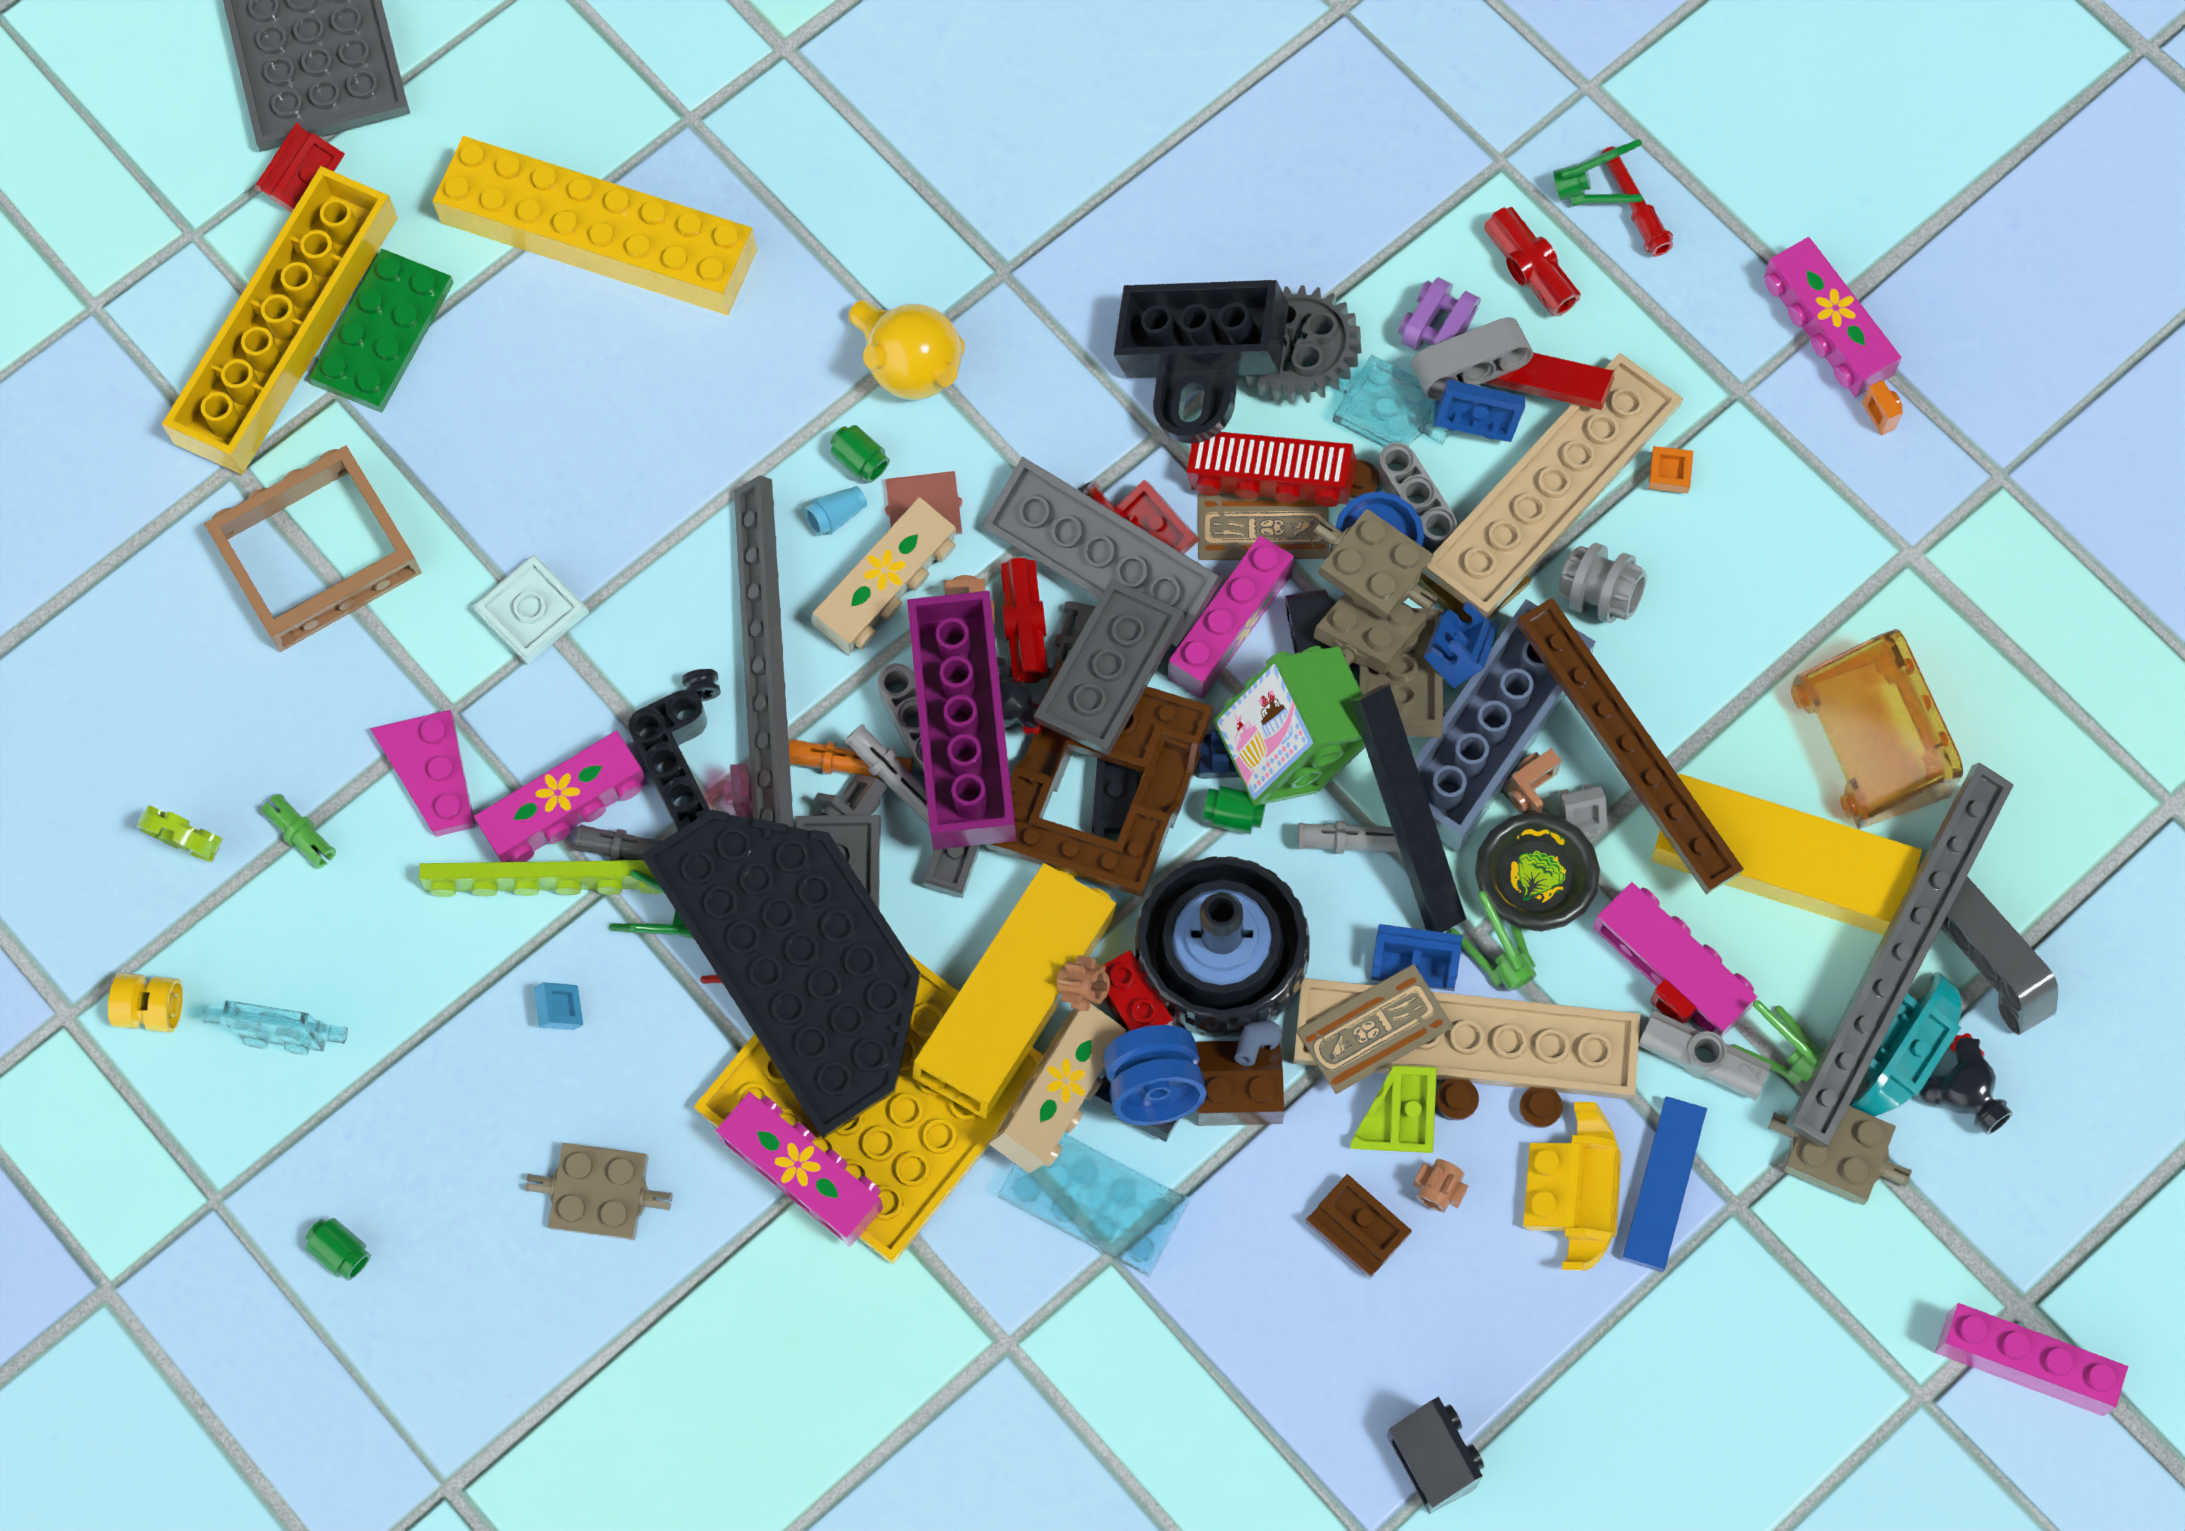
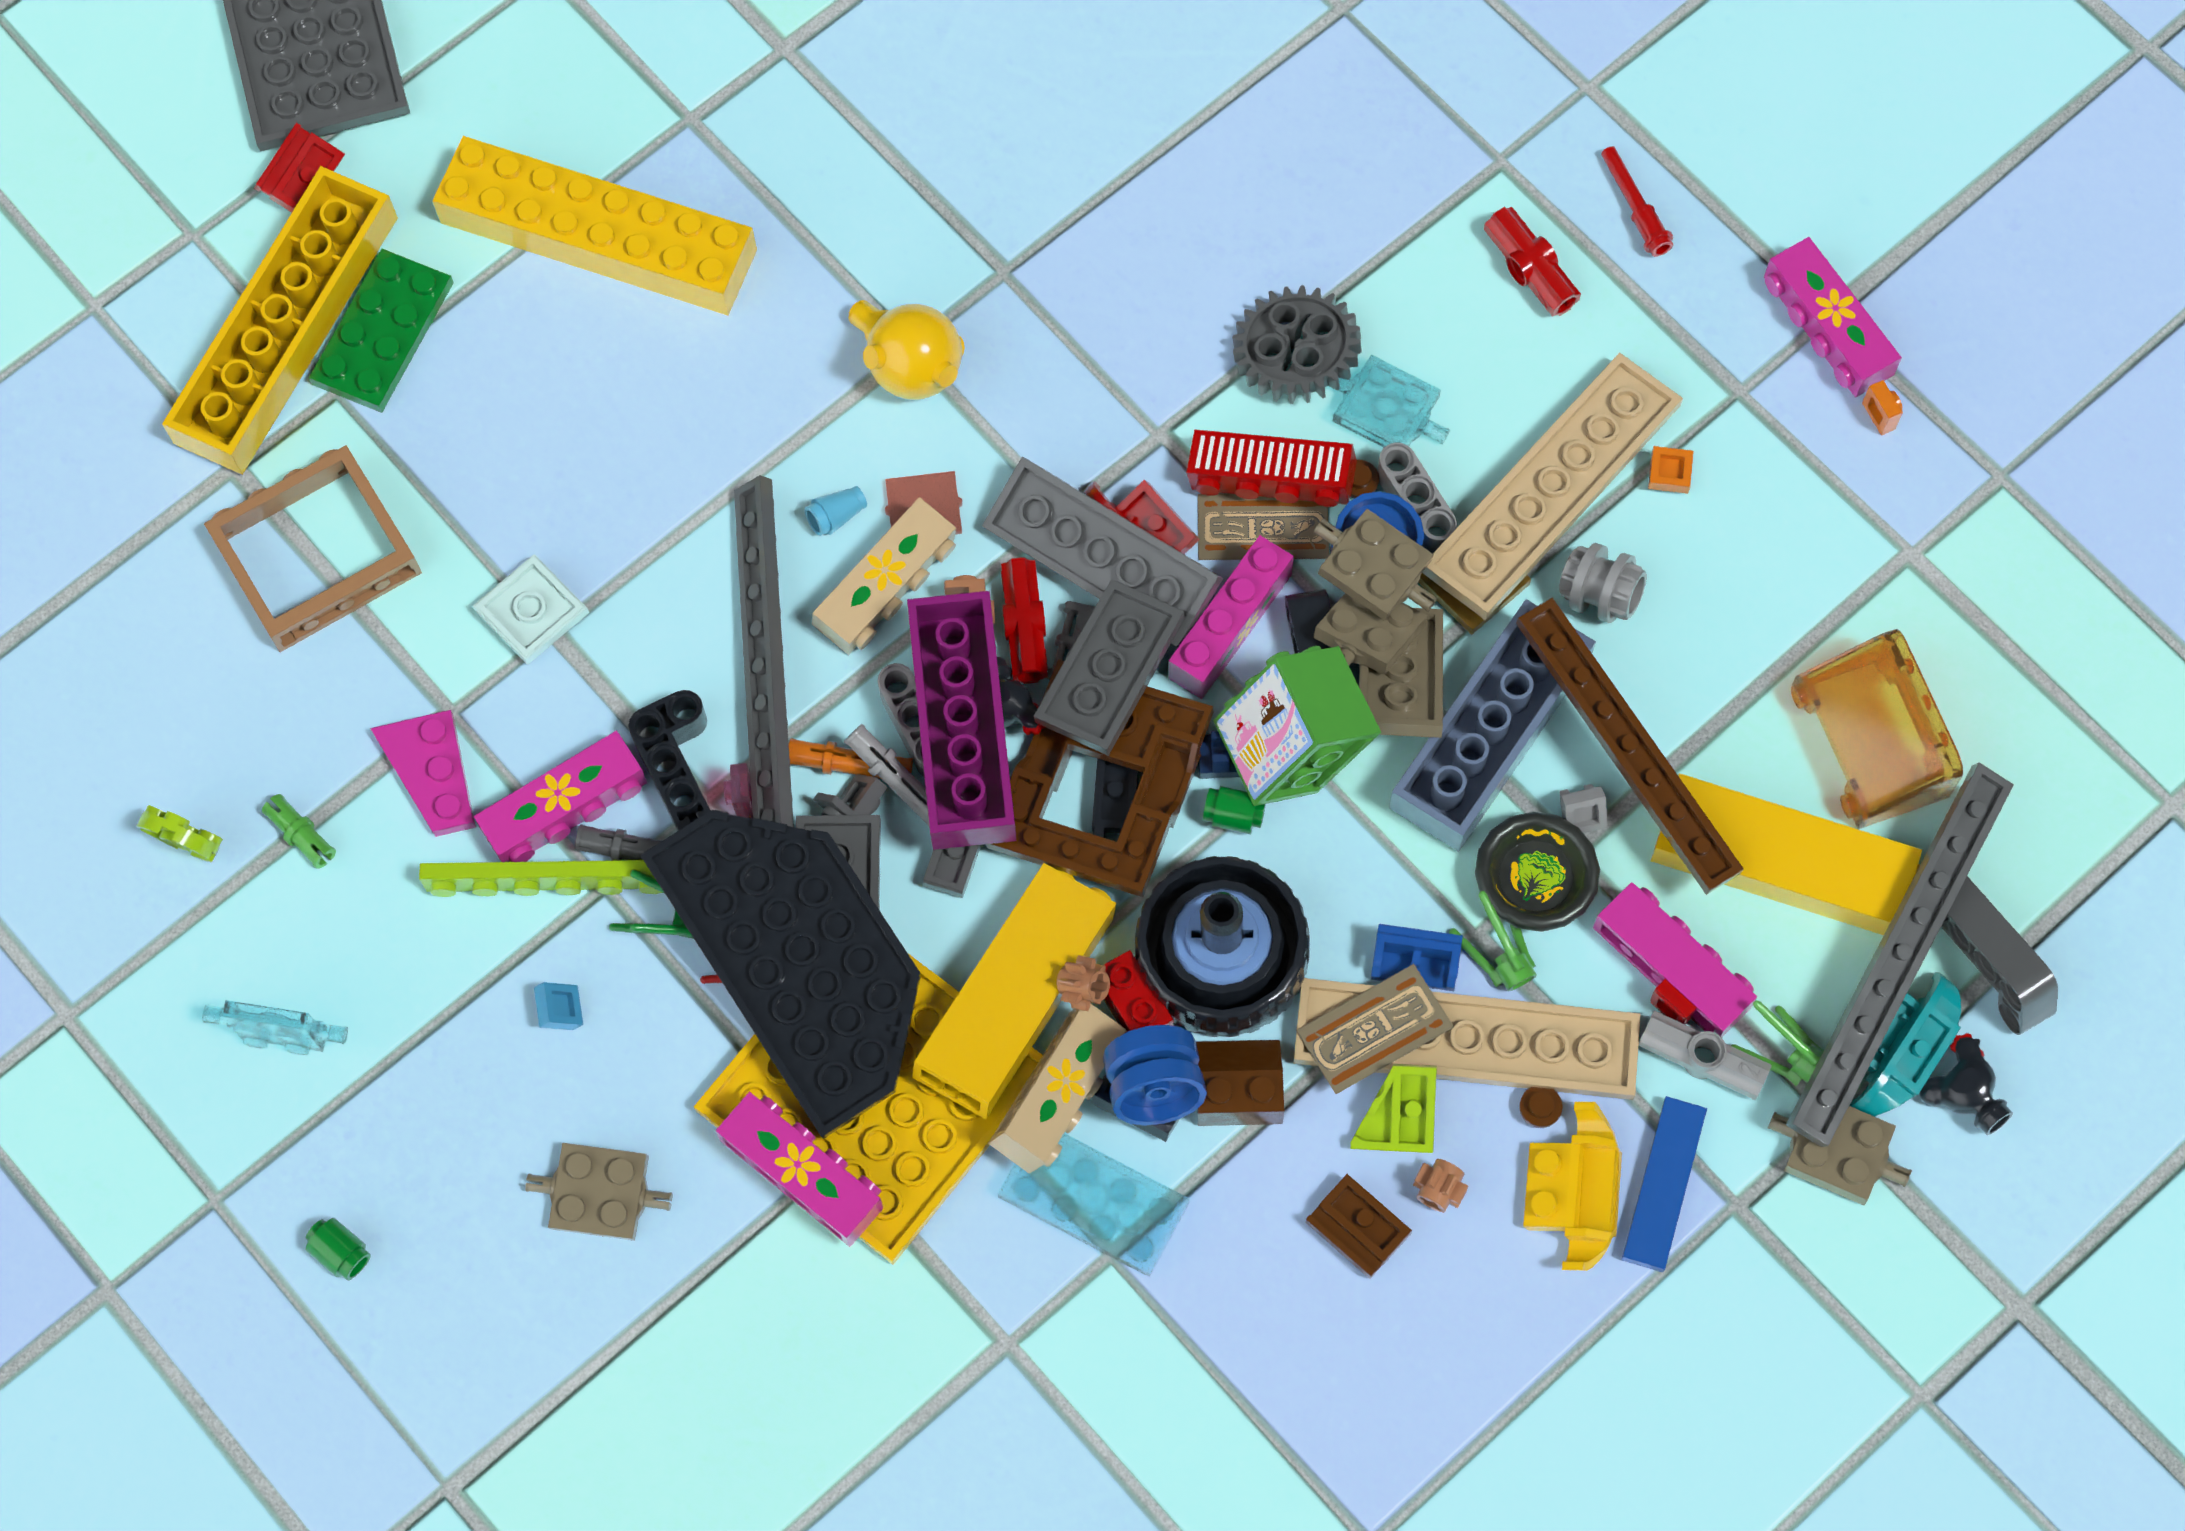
yellow wheel [108,972,183,1033] -> none
black bush [682,669,721,702] -> none
green brick [830,425,890,483] -> none
black brick [1113,280,1289,444] -> none
sand blue arm [1234,1020,1282,1066] -> none
light grey pin [1297,821,1400,854] -> none
black tile [1350,685,1466,933] -> none
black slope [1387,1396,1485,1515] -> none
medium lavender brick [1398,277,1481,350] -> none
light grey beam [1411,317,1533,400] -> none
blue hinge [1424,602,1500,688] -> none
blue bracket [1434,379,1525,442] -> none
reddish brown plate [1436,1078,1479,1121] -> none
red tile [1485,352,1614,410] -> none
nougat bracket [1508,748,1562,813] -> none
green plant [1553,139,1643,207] -> none
dark pink brick [1935,1303,2129,1417] -> none

